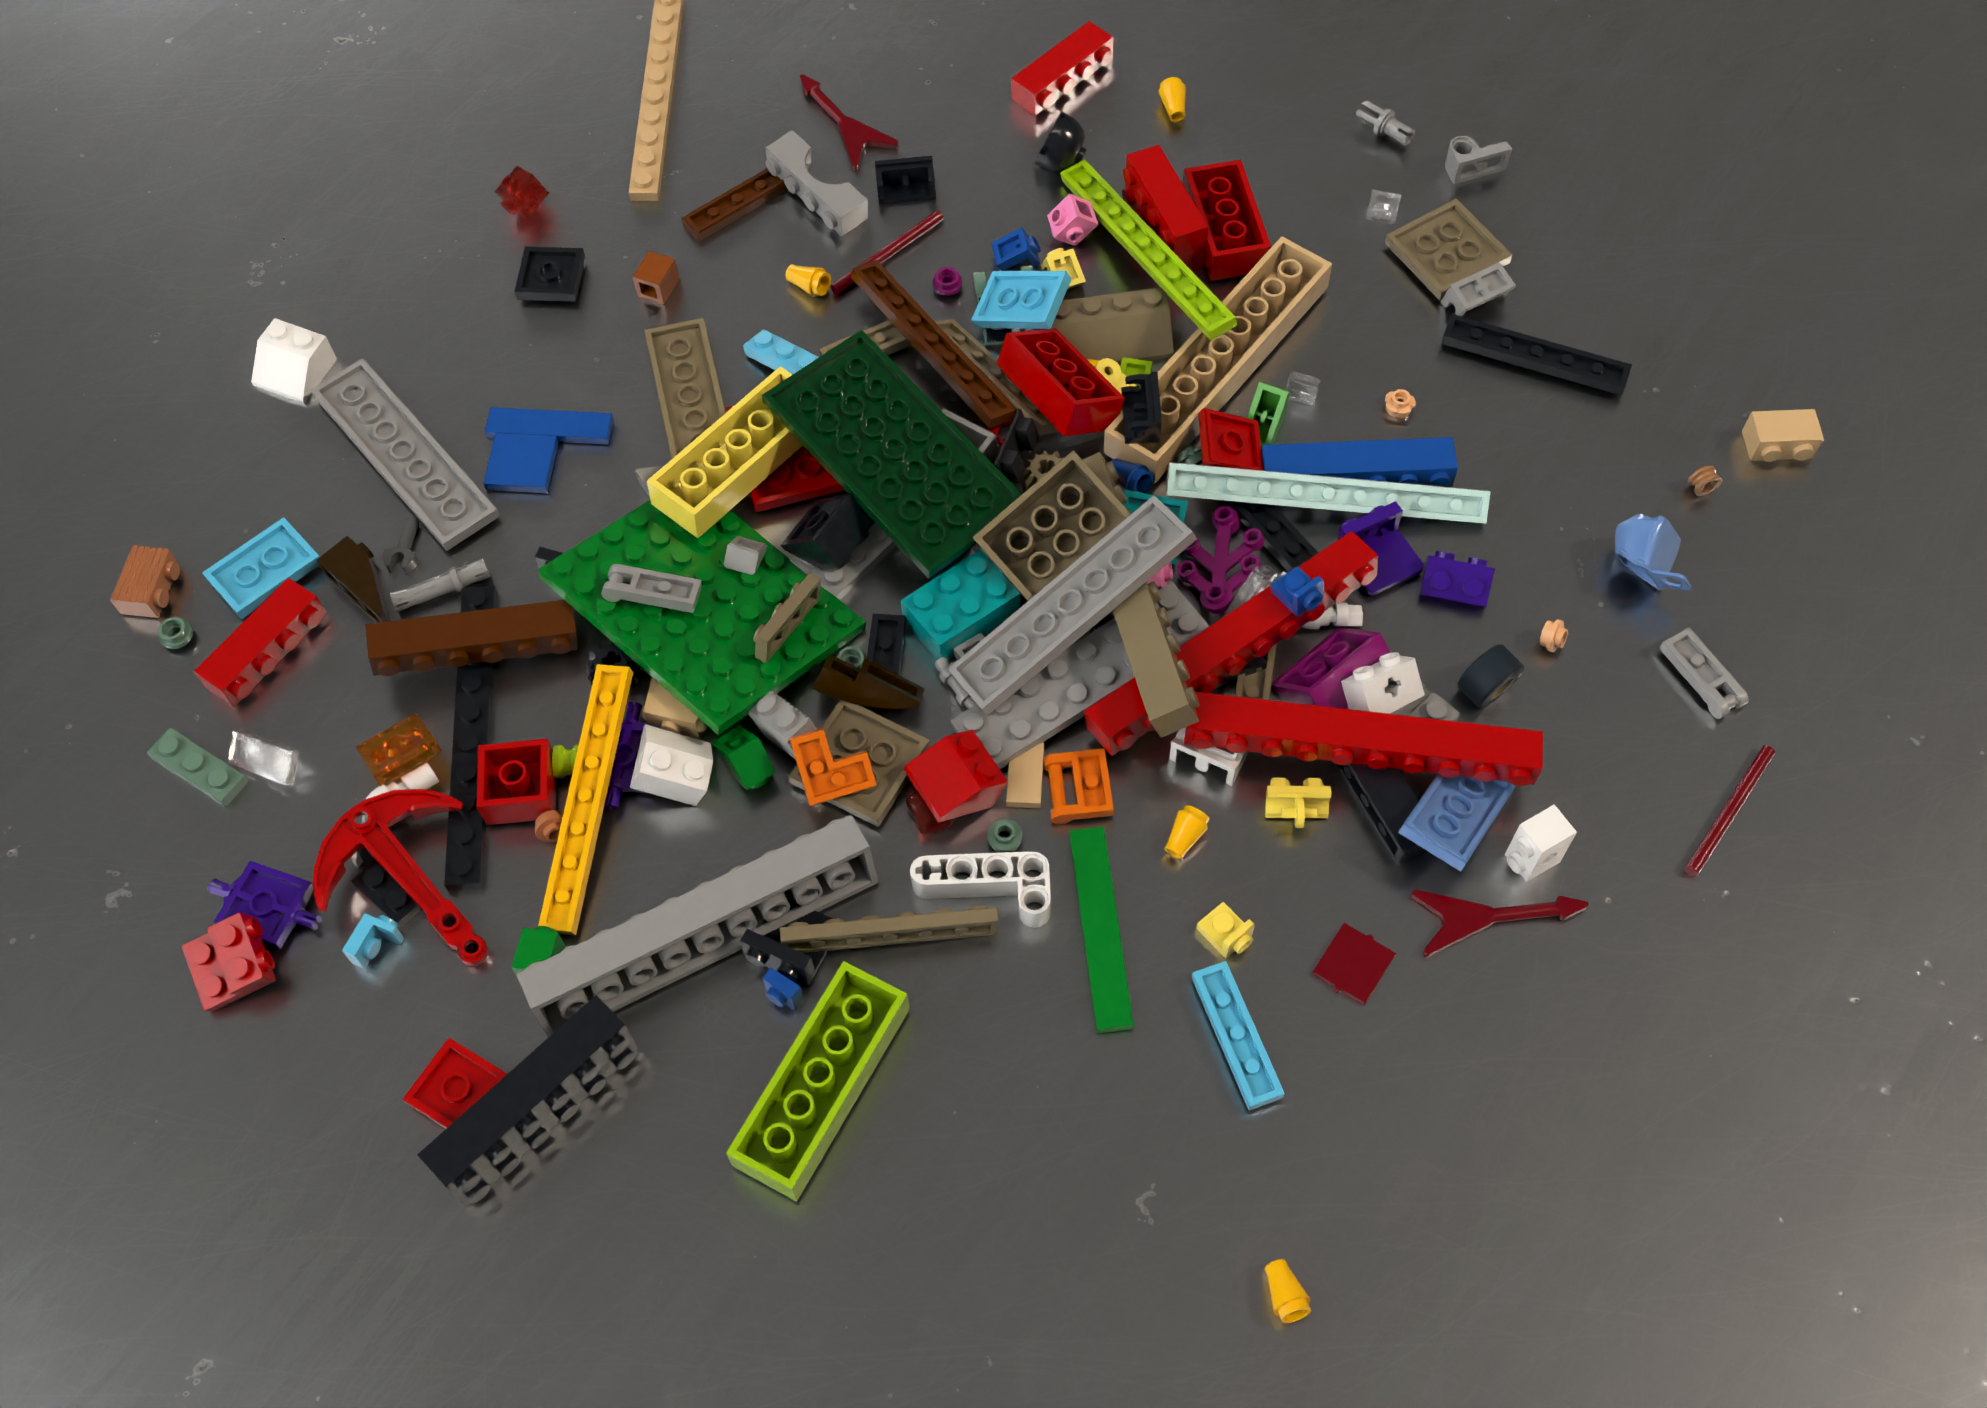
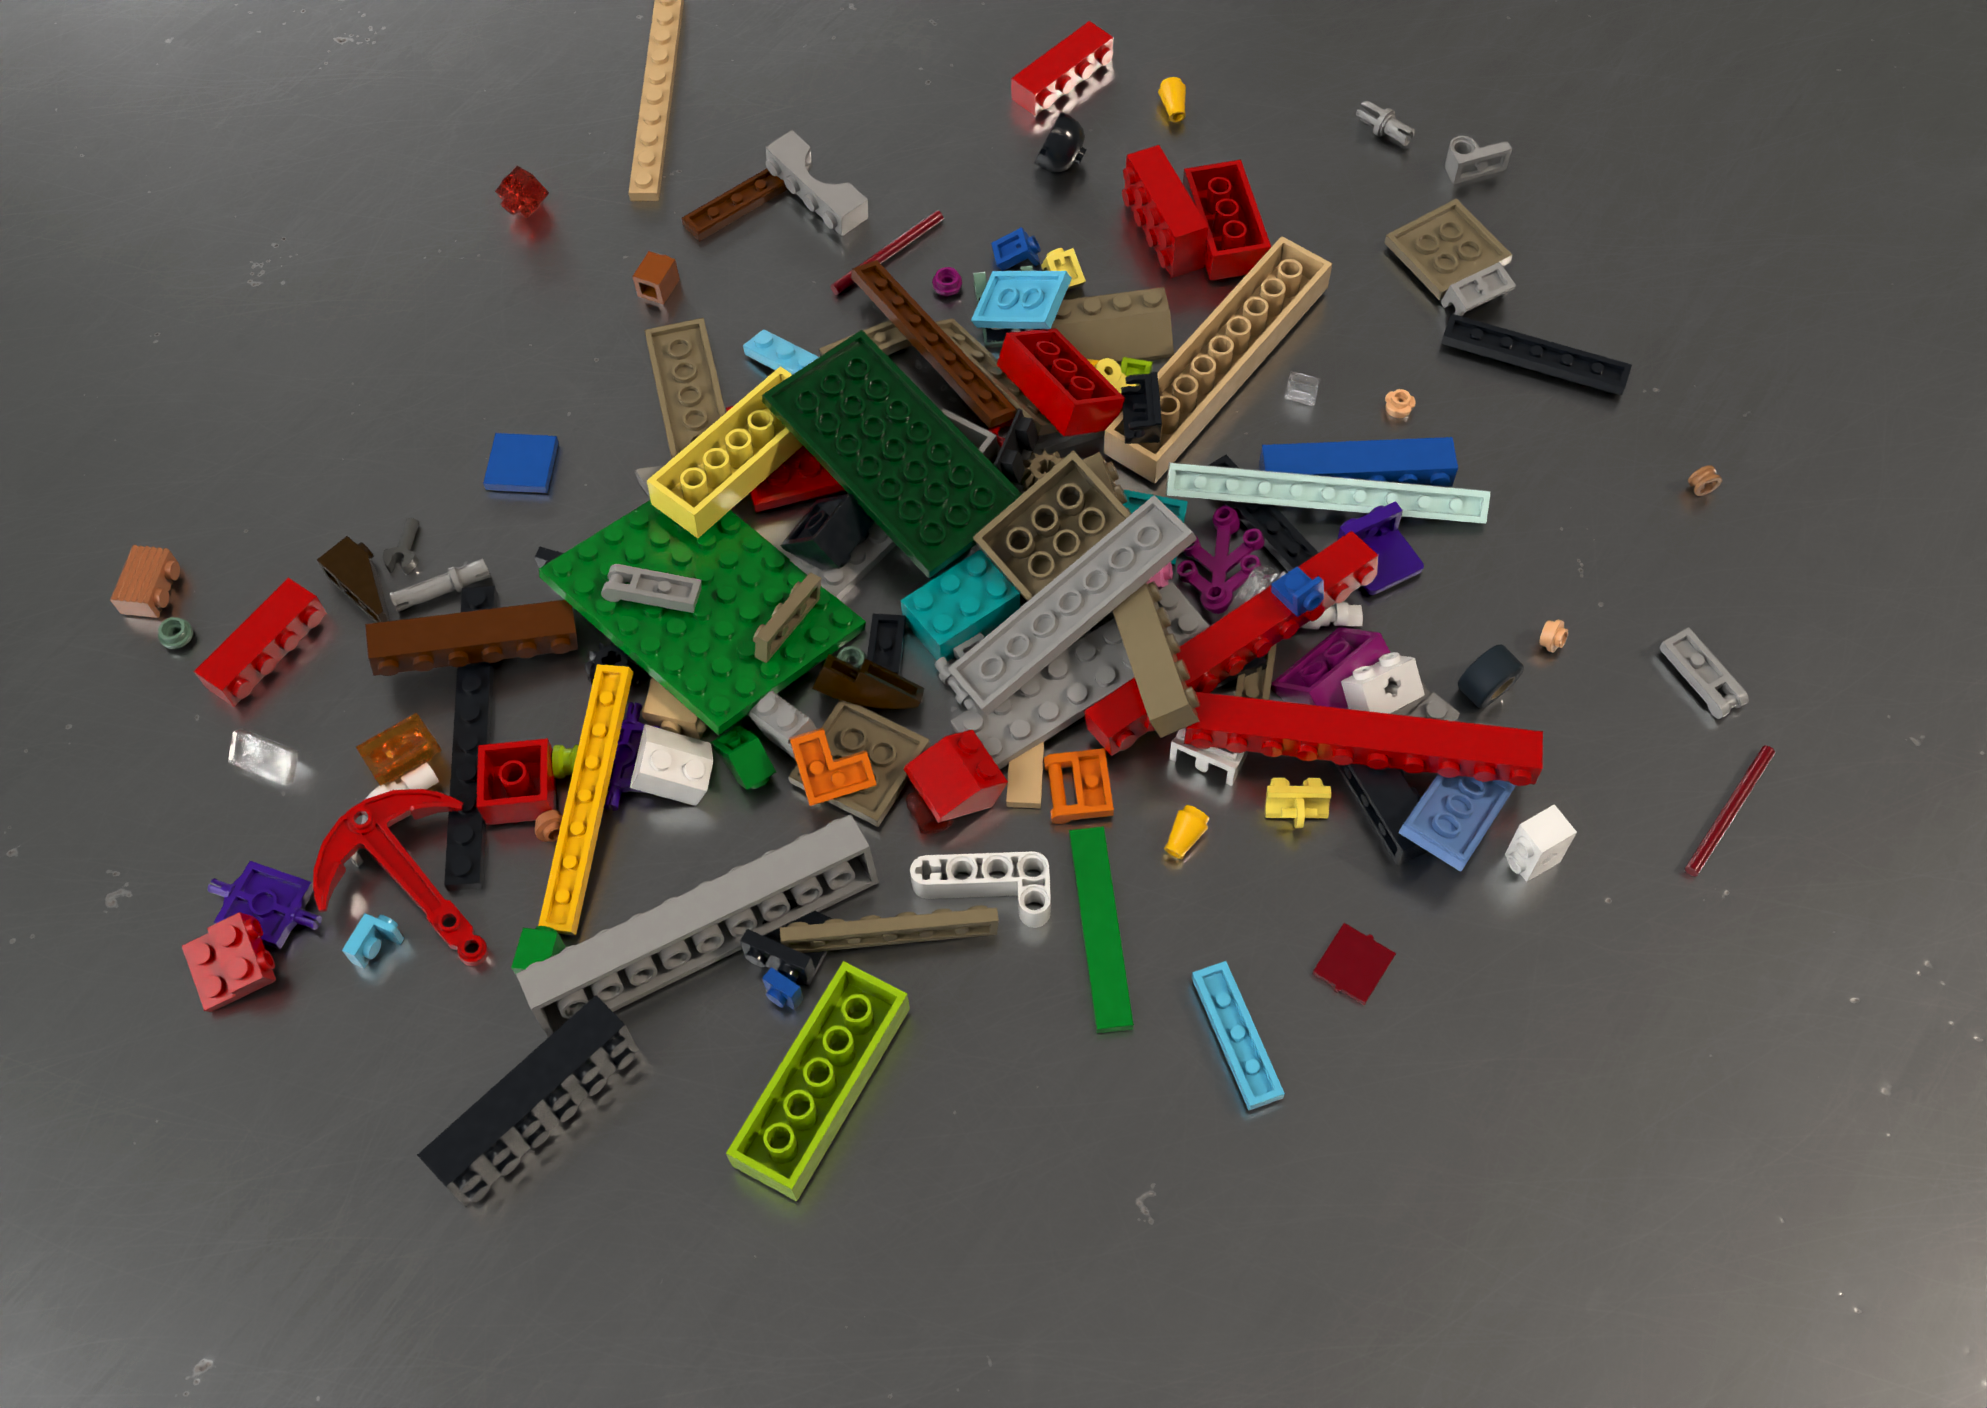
sand green plate [146,727,249,807] -> none
medium azure plate [202,517,320,619] -> none
white slope [251,318,337,404] -> none
light grey plate [310,358,500,551] -> none
black plate [351,860,421,929] -> none
red plate [402,1038,507,1129] -> none
blue tile [484,407,614,445] -> none
black plate [515,246,585,302] -> none
light grey slope [724,536,767,575] -> none
yellow cone [785,264,831,297] -> none
dark red piece [800,74,899,171] -> none
black hinge [875,156,936,205] -> none
sand green plate [987,819,1022,853] -> none
bright pink brick [1047,194,1098,246] -> none
lime plate [1060,159,1237,341] -> none
blue cone [1112,459,1153,493] -> none
sand green plate [1177,446,1203,465] -> none
light yellow bracket [1196,902,1255,959] -> none
red plate [1198,408,1264,471] -> none
bright green slope [1247,381,1290,448] -> none
yellow cone [1264,1259,1311,1323] -> none
clear plate [1366,189,1401,224] -> none
dark red piece [1411,890,1589,957] -> none
dark purple bracket [1420,551,1495,608] -> none
medium blue piece [1615,514,1692,591] -> none
tan brick [1742,409,1824,462] -> none

